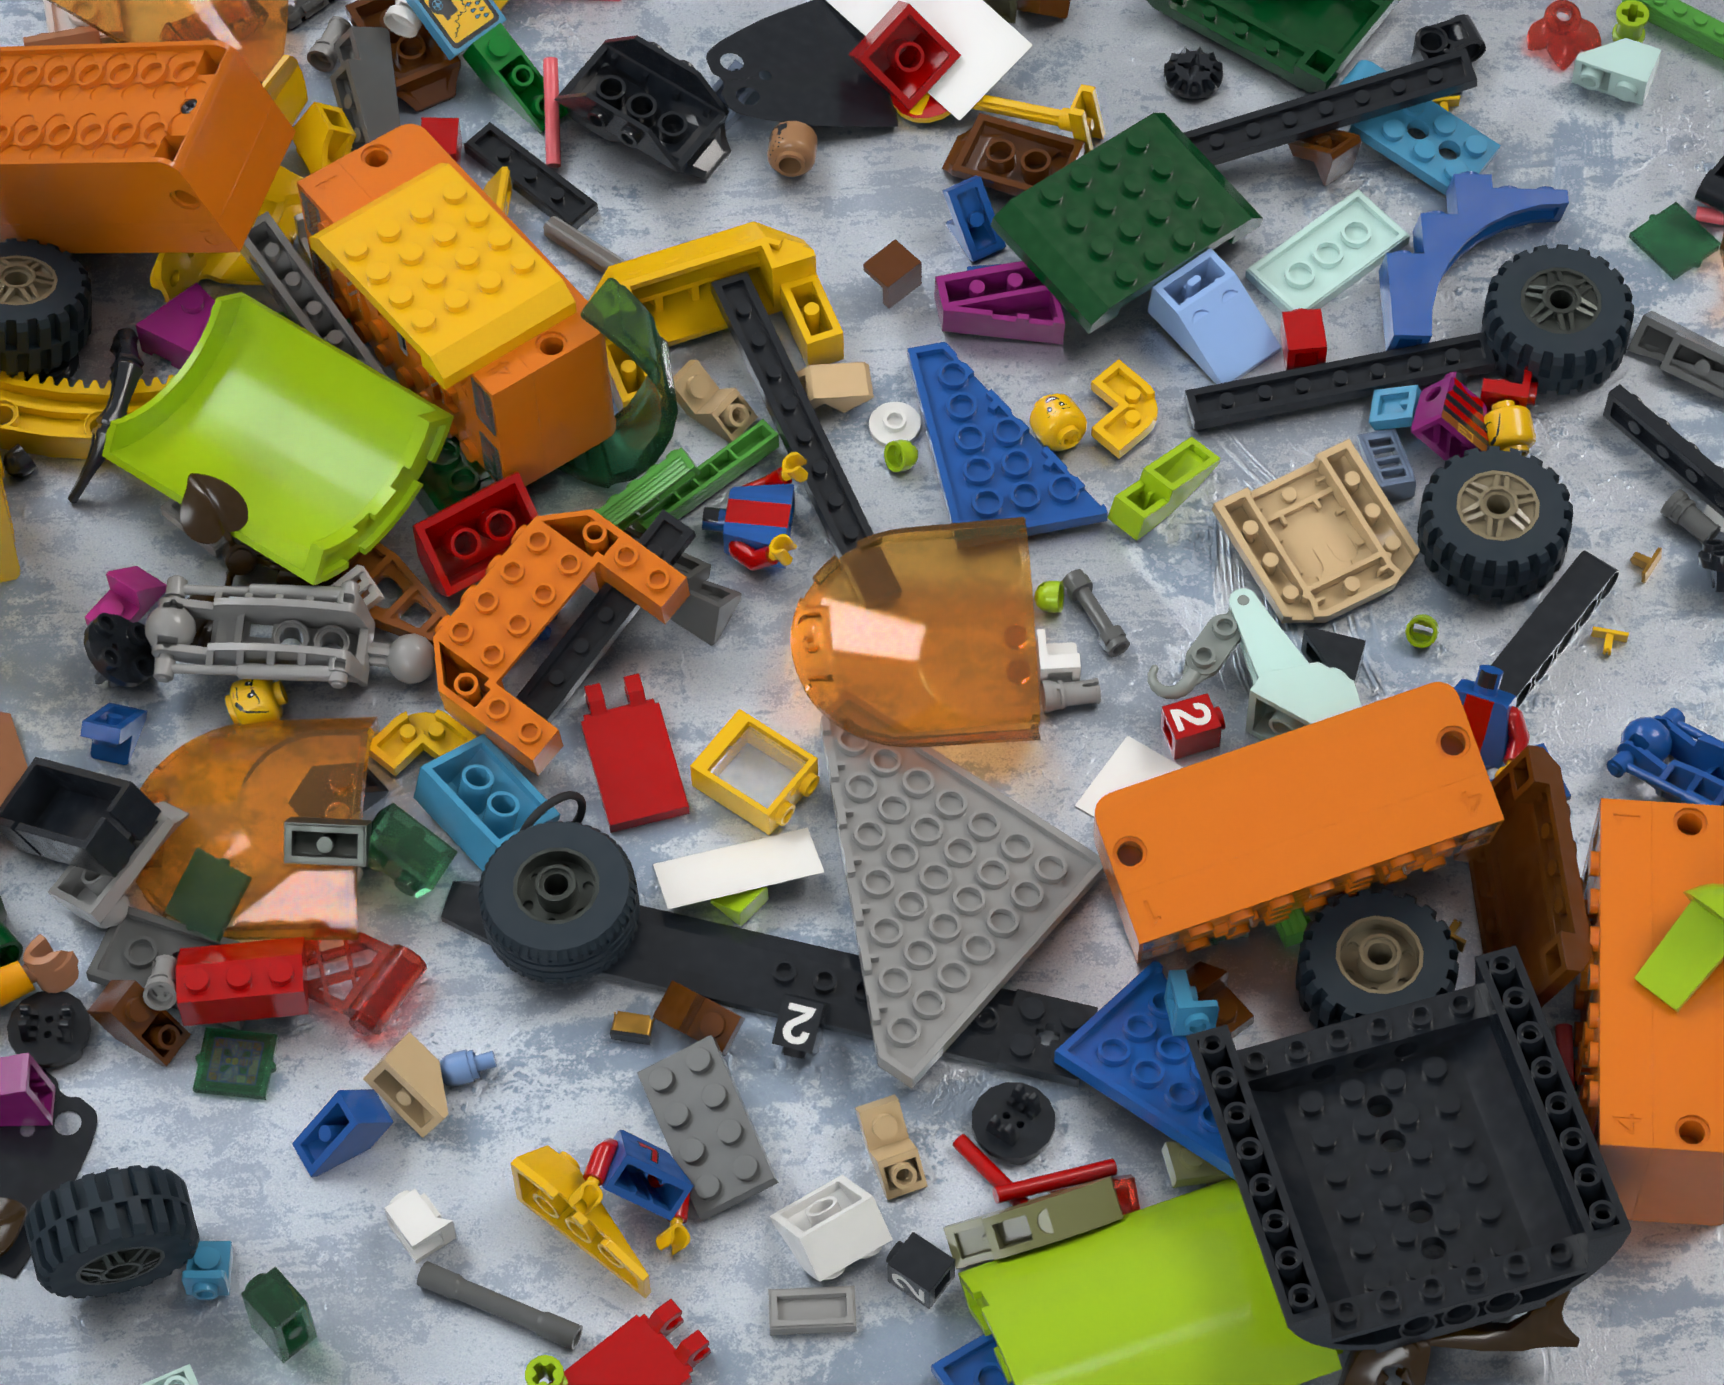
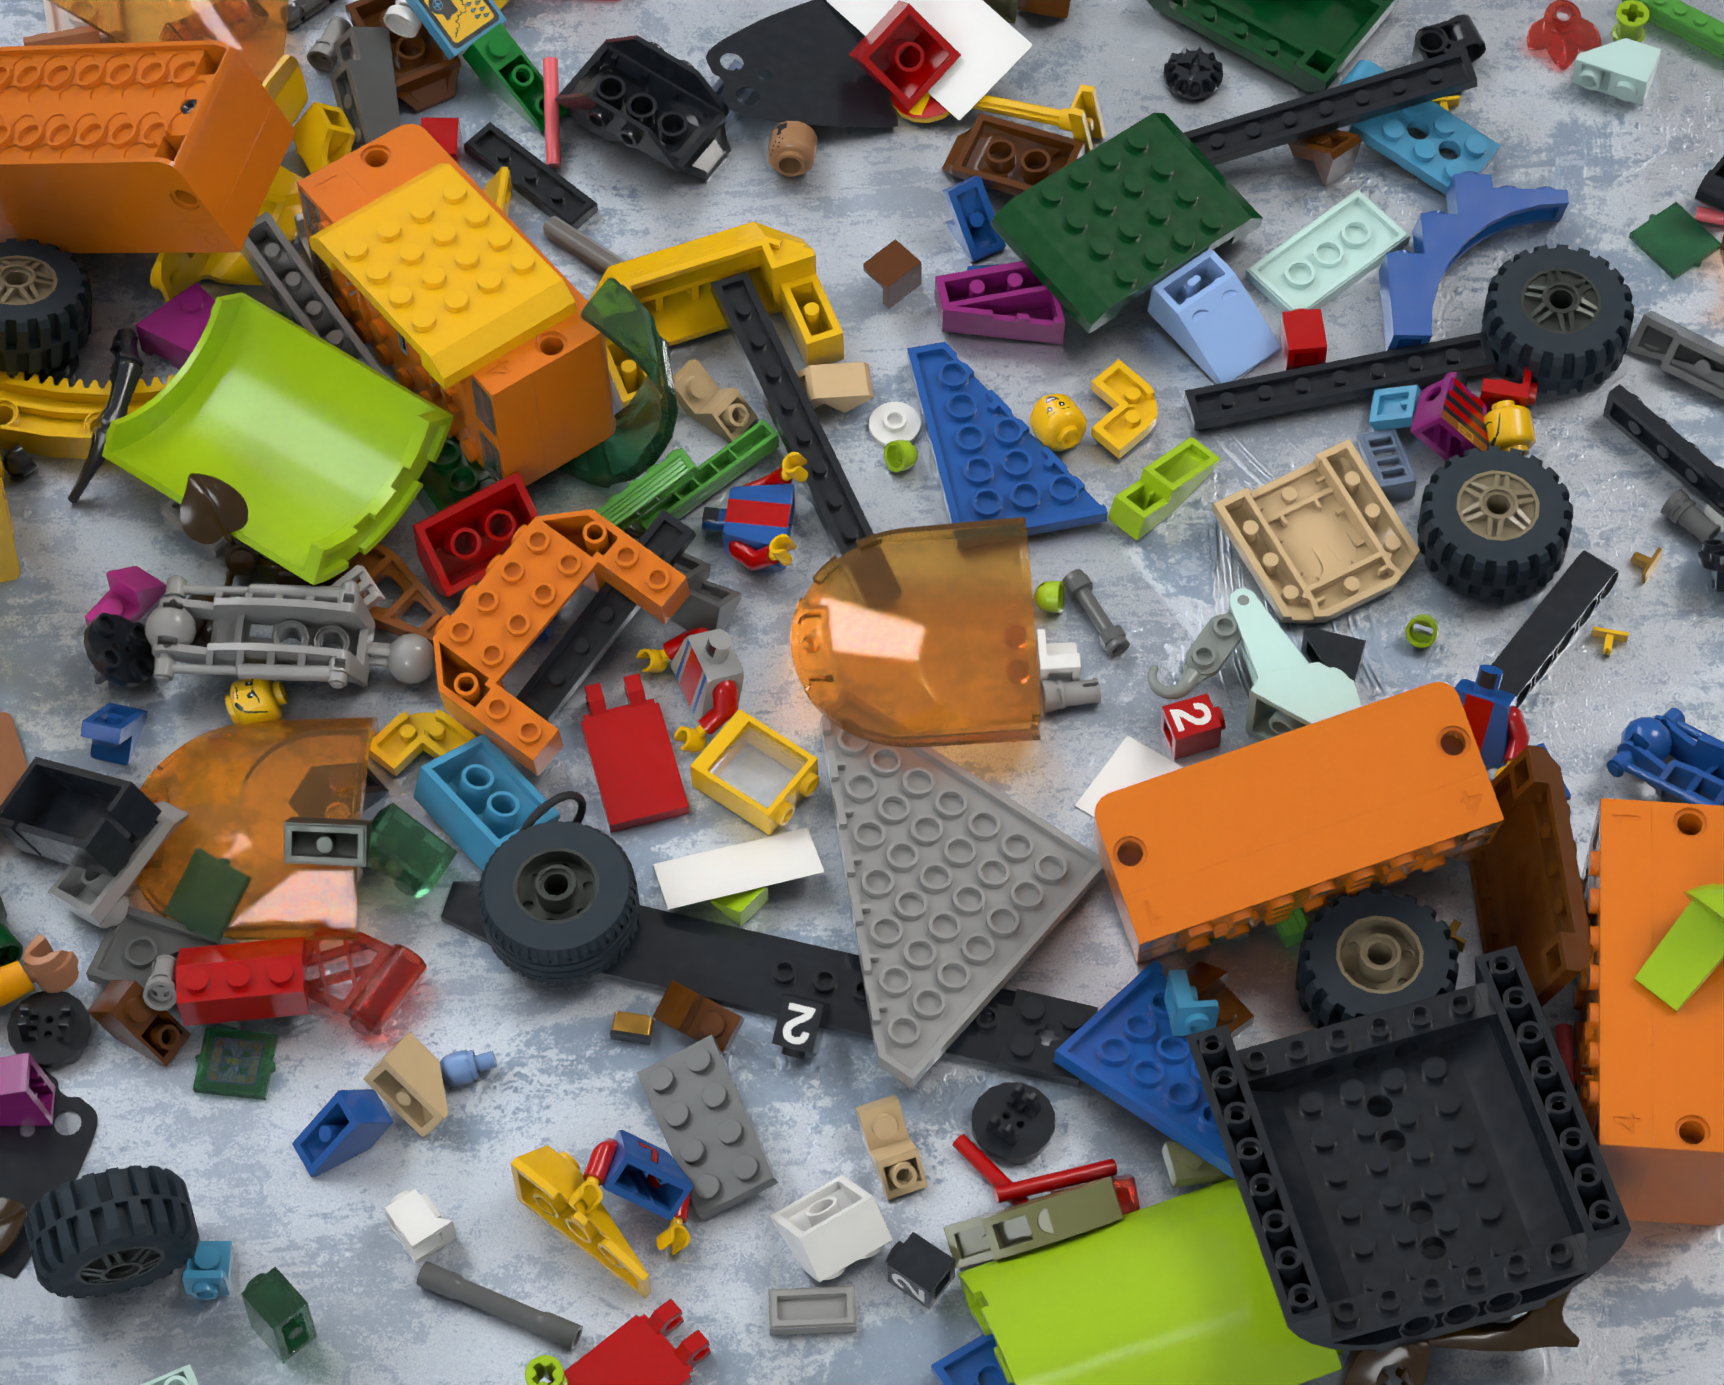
none -> torso [636,627,744,753]

